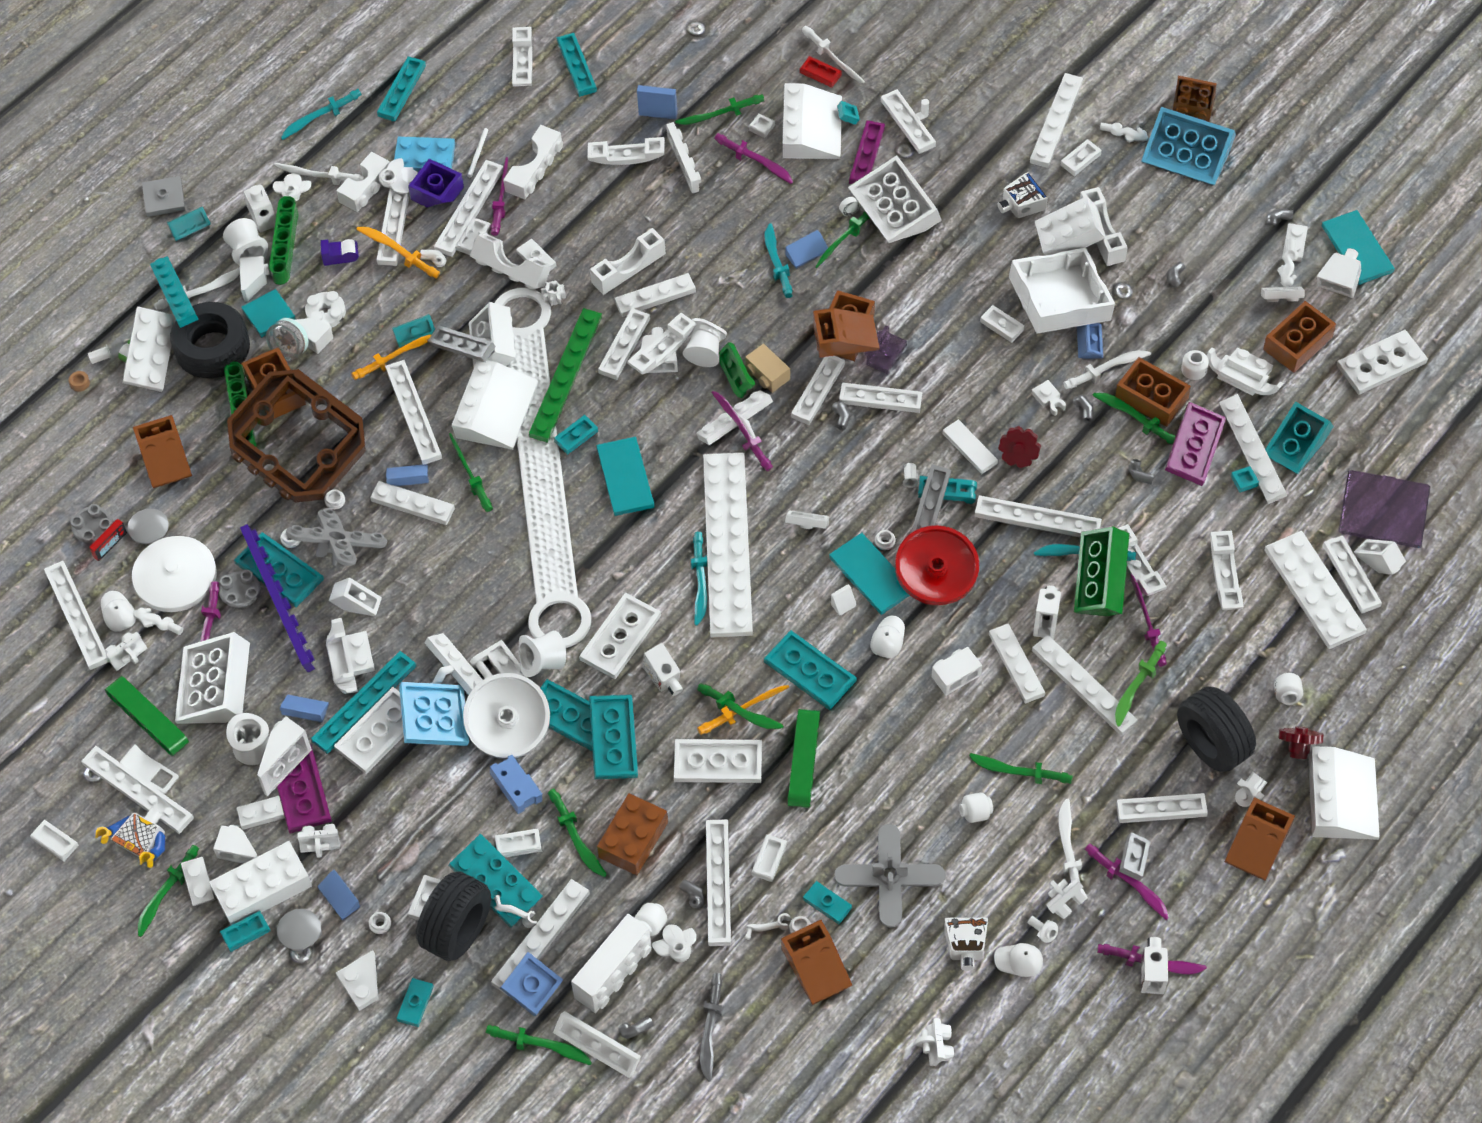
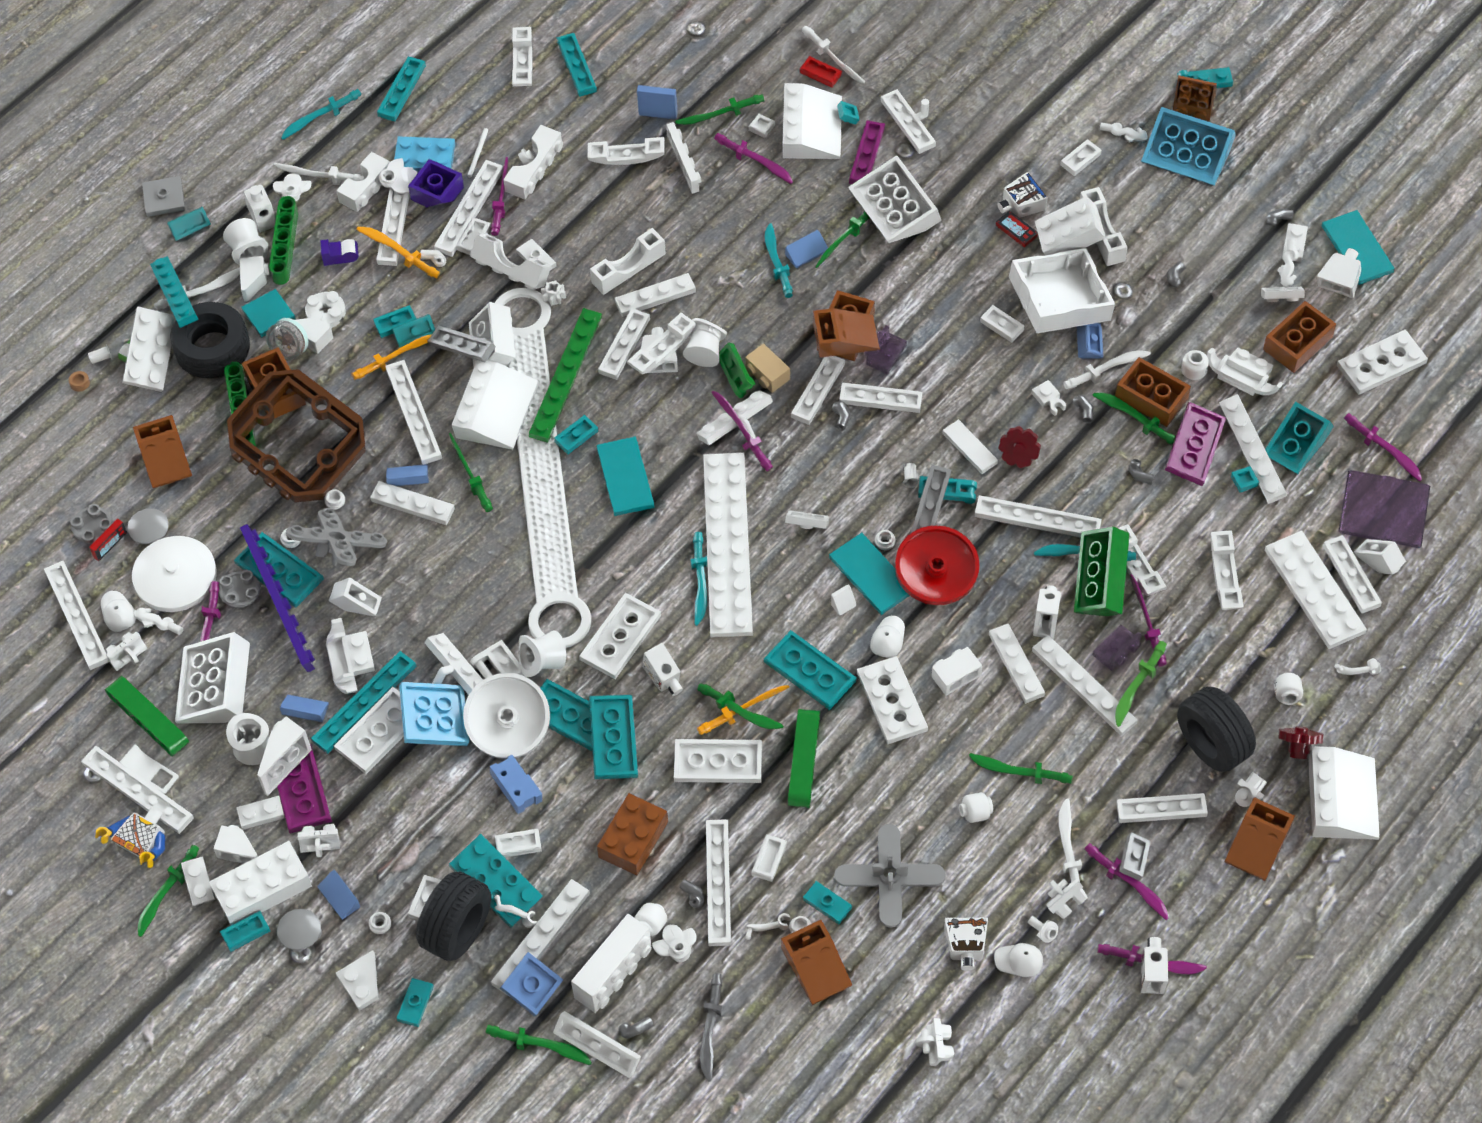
white tile [30,820,79,862] -> none
green sword [547,789,607,877] -> none
white tile [839,197,860,216] -> none
white plate [1030,73,1083,168] -> none
none -> teal plate [373,305,417,338]
none -> white plate [518,148,535,165]
none -> white plate [857,656,928,744]
none -> tile [996,210,1038,248]
none -> clear purple bracket [1092,625,1142,671]
none -> teal plate [1177,67,1233,88]
none -> white piece [1334,658,1381,675]
none -> magenta sword [1344,413,1422,481]

